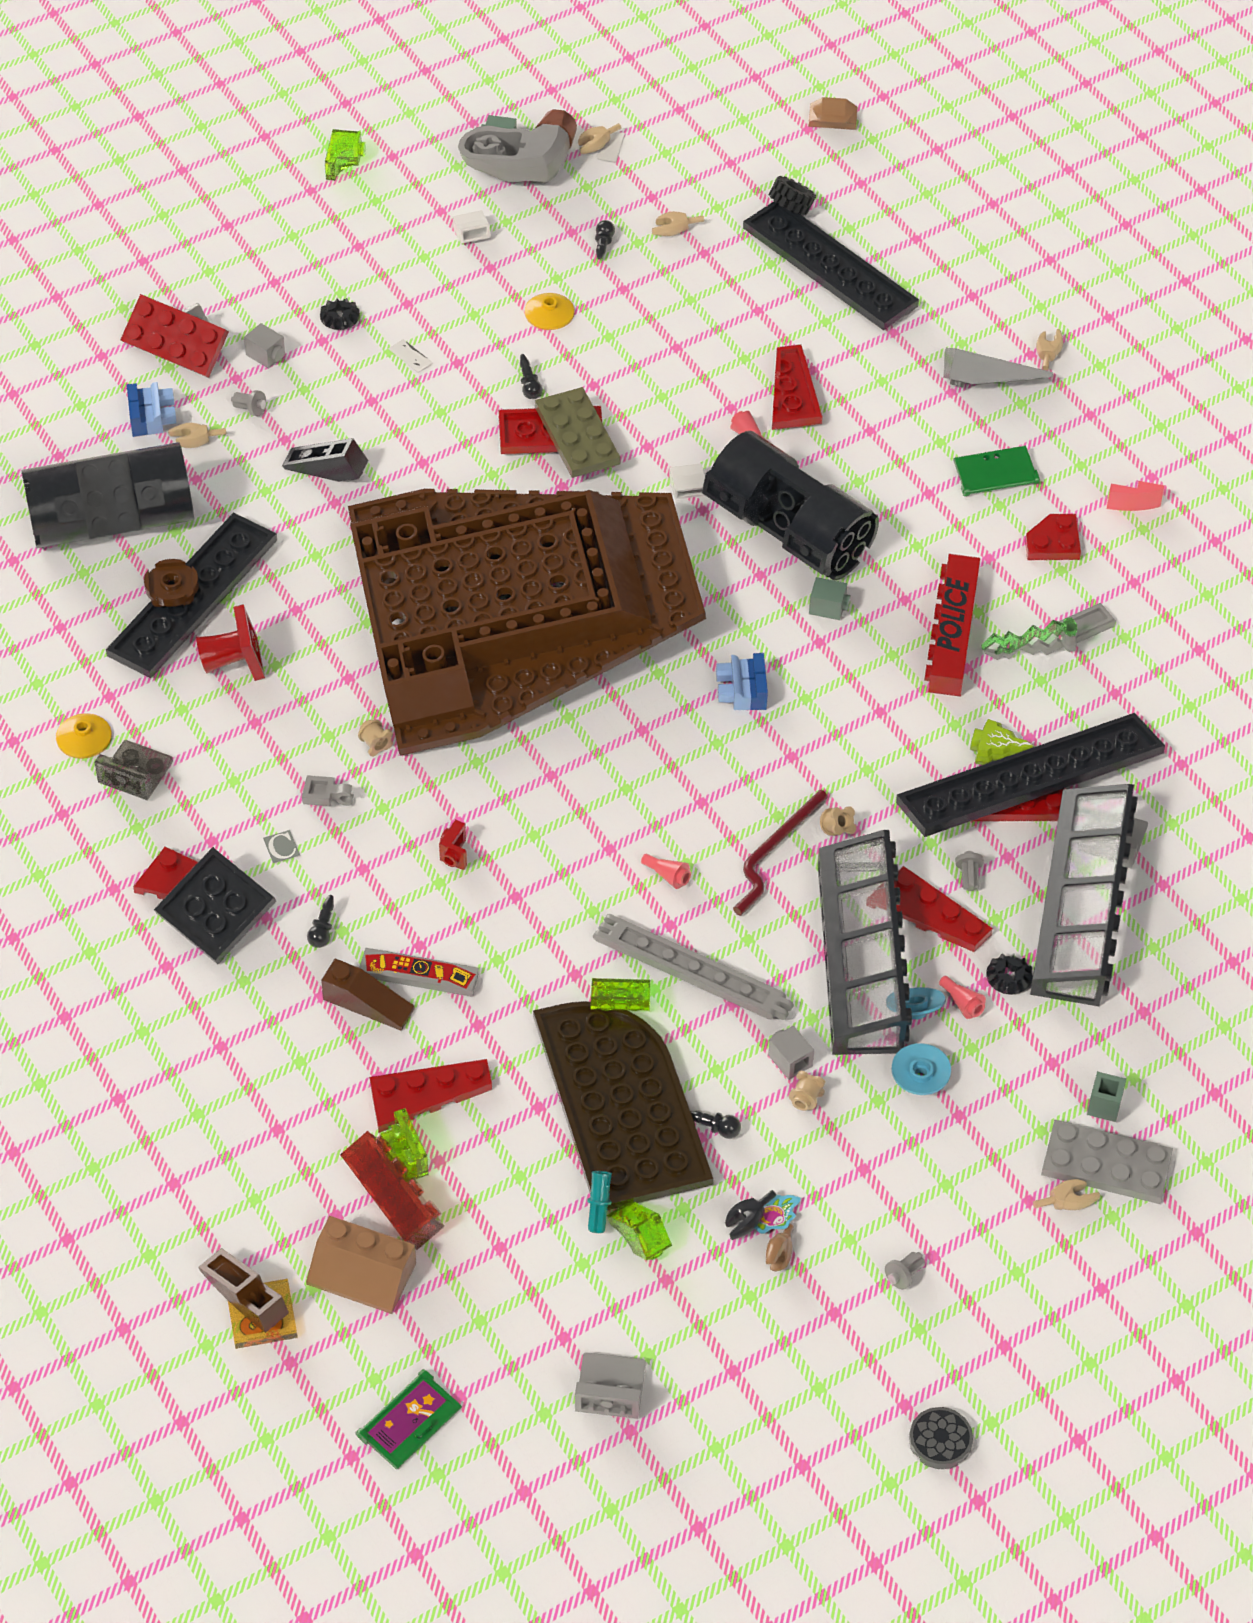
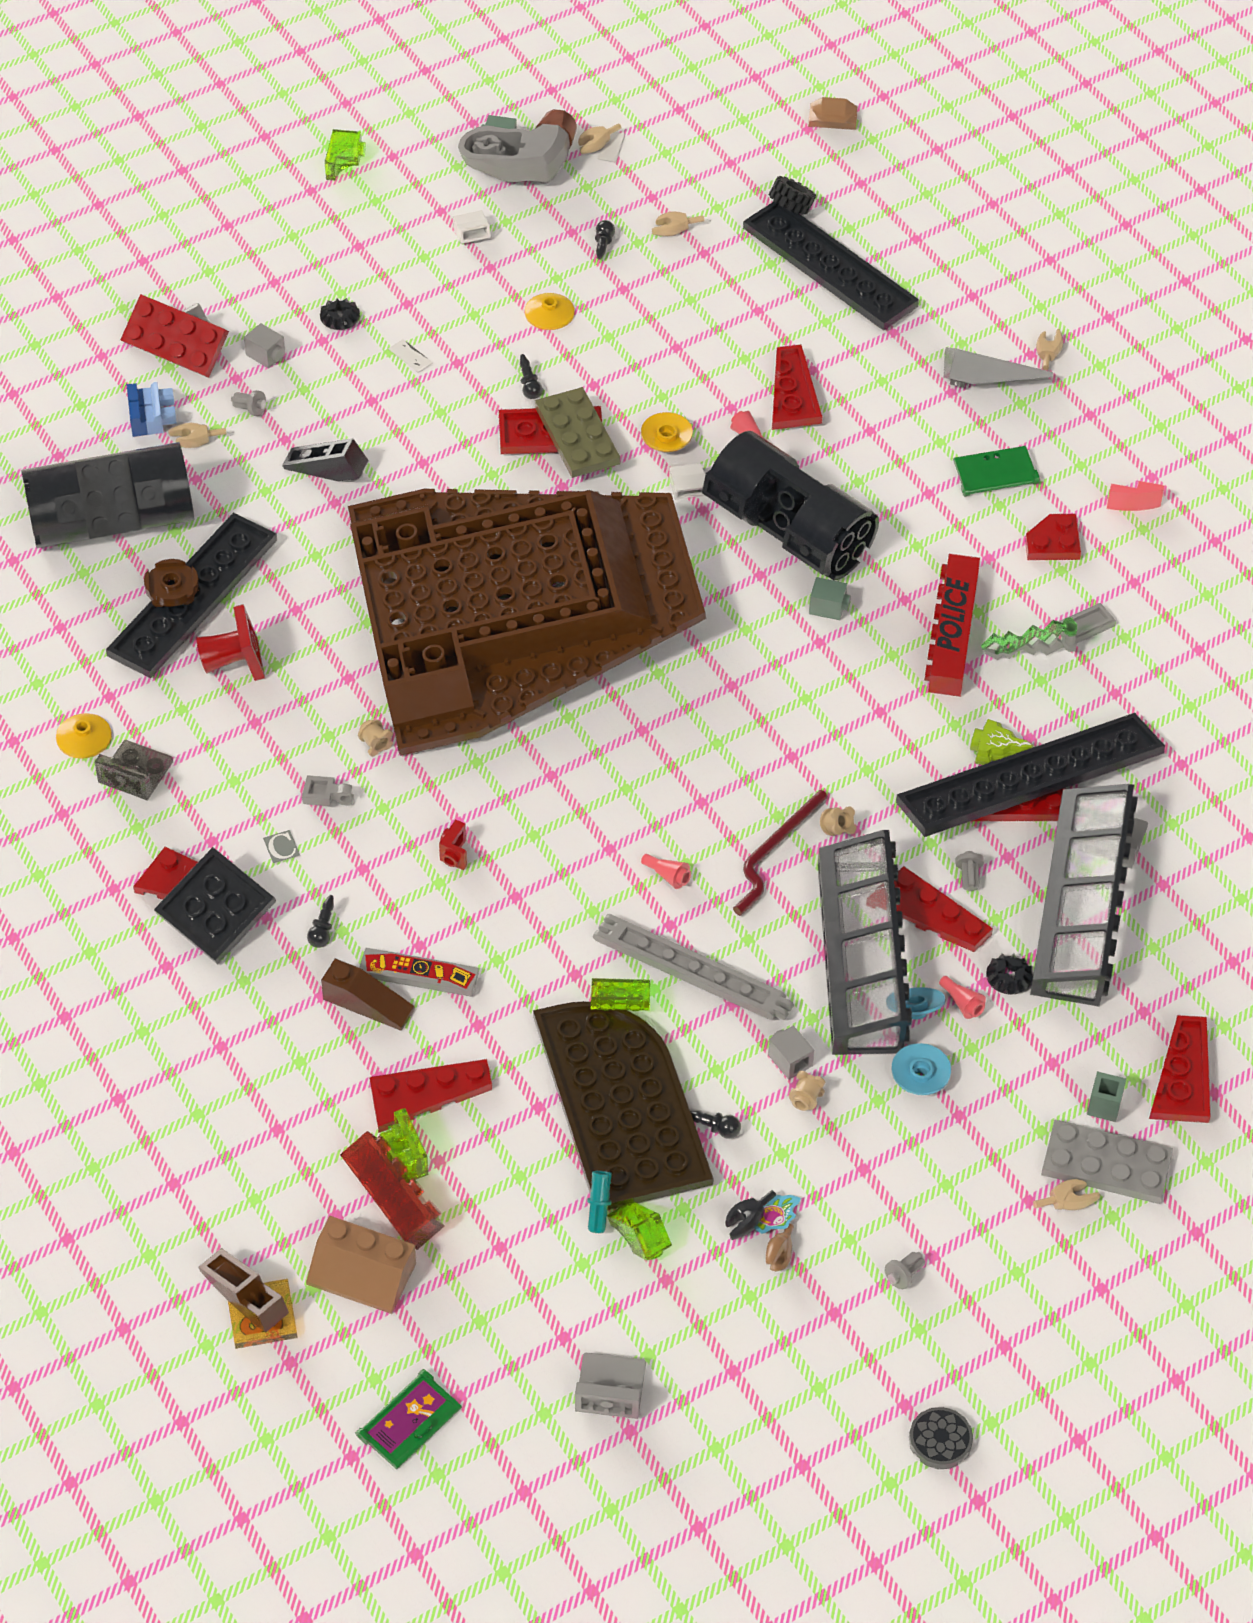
light blue hips [716,653,768,710] -> none
none -> yellow dish [641,412,693,452]
none -> red wing [1149,1015,1211,1123]

